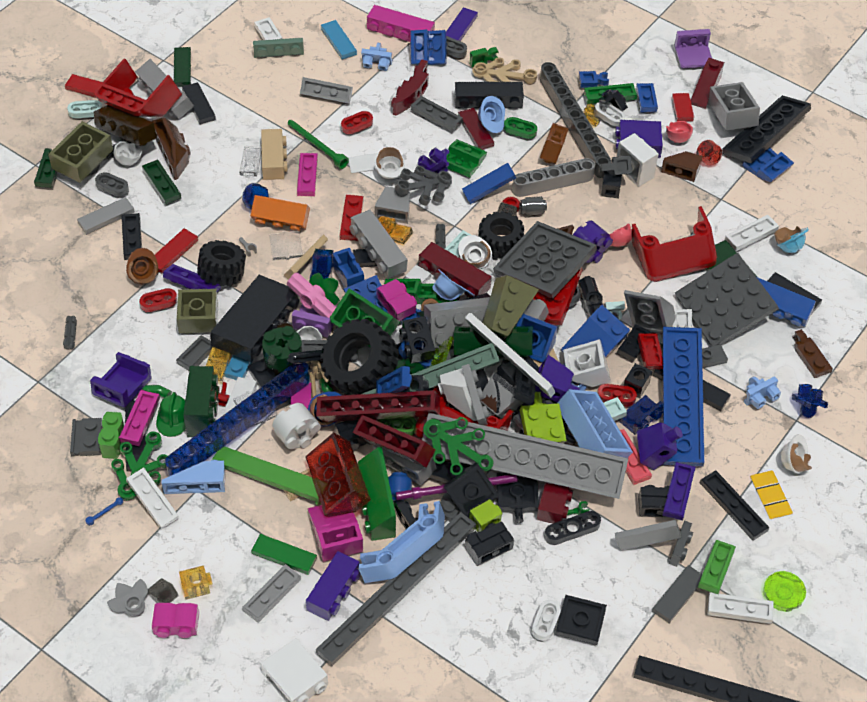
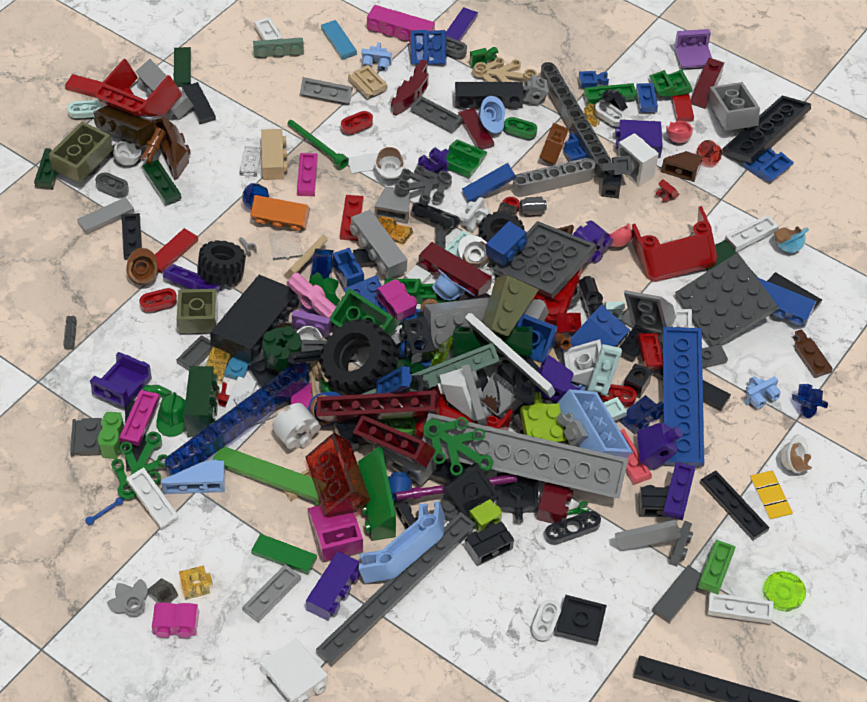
none -> dark orange pin [140,128,166,164]
none -> tan plate [348,65,387,99]
none -> black plate [412,202,460,229]
none -> white hips [459,197,489,232]
none -> blue brick [486,221,527,266]
none -> light grey brick [523,75,549,105]
none -> dark orange pin [554,332,572,350]
none -> red plate [556,313,581,332]
none -> light grey plate [557,412,588,447]
none -> blue slope [564,133,587,162]
none -> light aqua plate [587,344,622,396]
none -> green slope [649,69,693,96]
none -> red tile [656,179,680,203]

